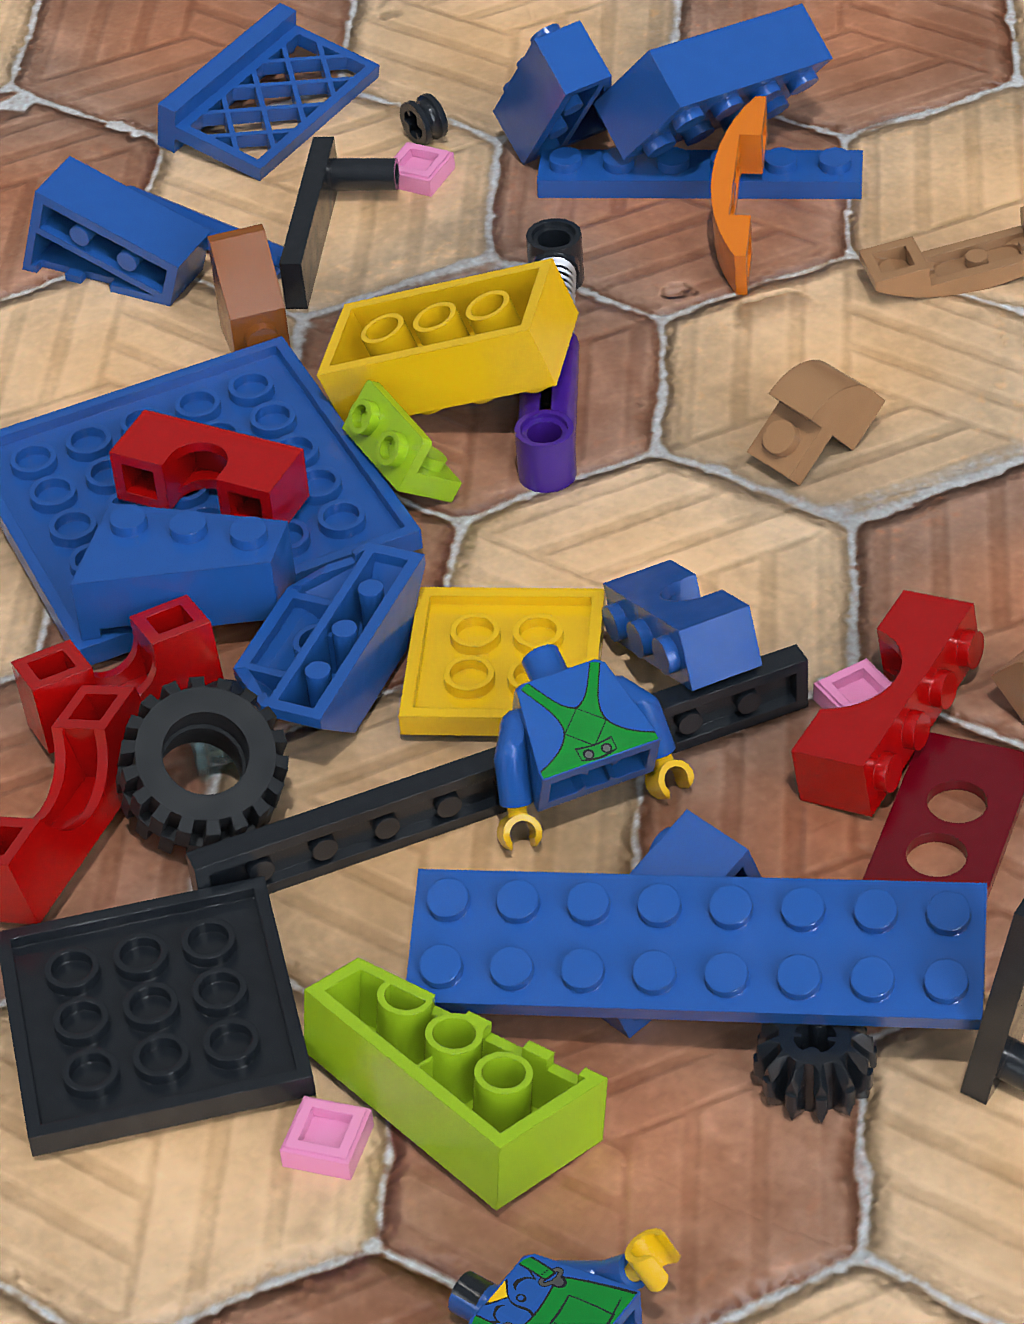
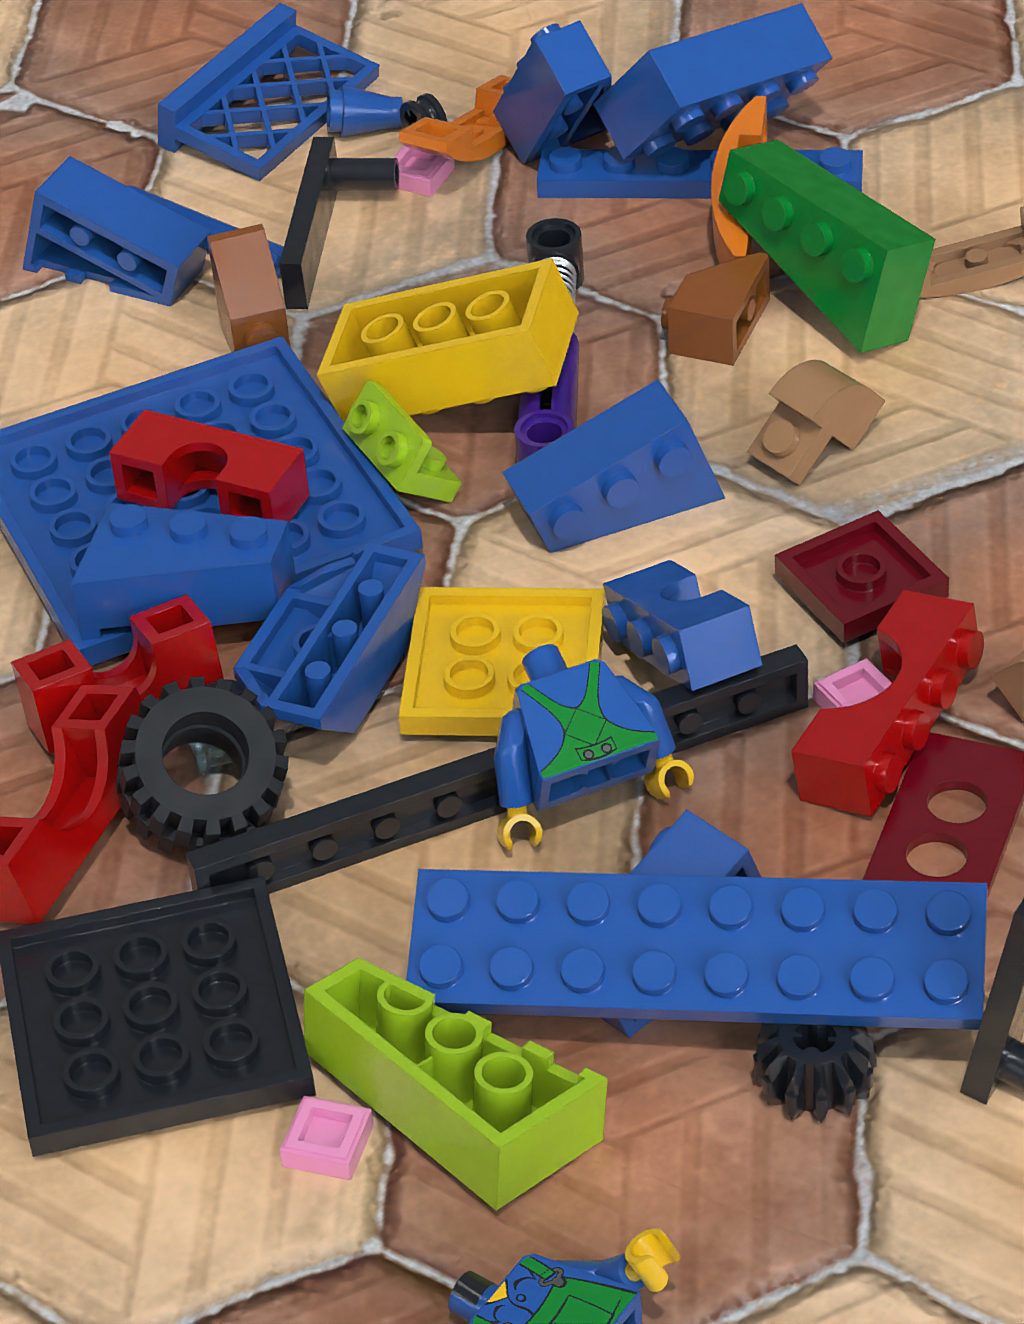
none -> blue cone [326,85,403,137]
none -> orange slope [399,75,512,162]
none -> blue wedge [502,379,725,553]
none -> dark orange slope [661,252,770,366]
none -> green wedge [718,140,936,353]
none -> dark red plate [775,510,949,643]

